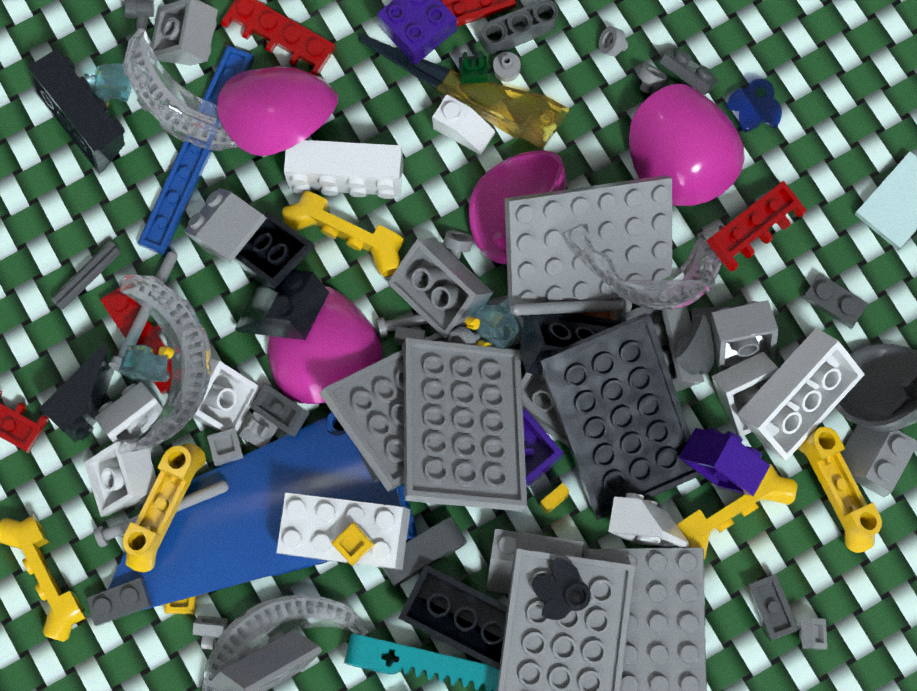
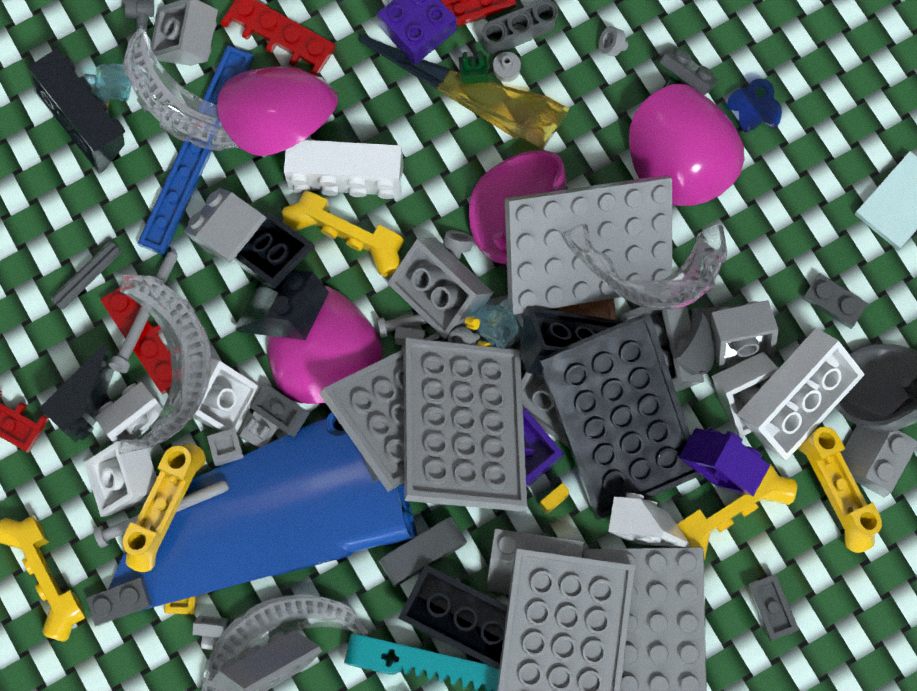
clear light blue piece [118,345,174,382] -> none
white brick [277,492,411,570] -> none
yellow tile [331,522,376,566] -> none
white slope [432,94,495,155] -> none
light grey bar [510,297,632,316] -> none
black plate [531,558,591,620] -> none
light grey tile [637,64,667,93] -> none
red hinge [706,181,806,272] -> none
light grey plate [799,617,827,650] -> none

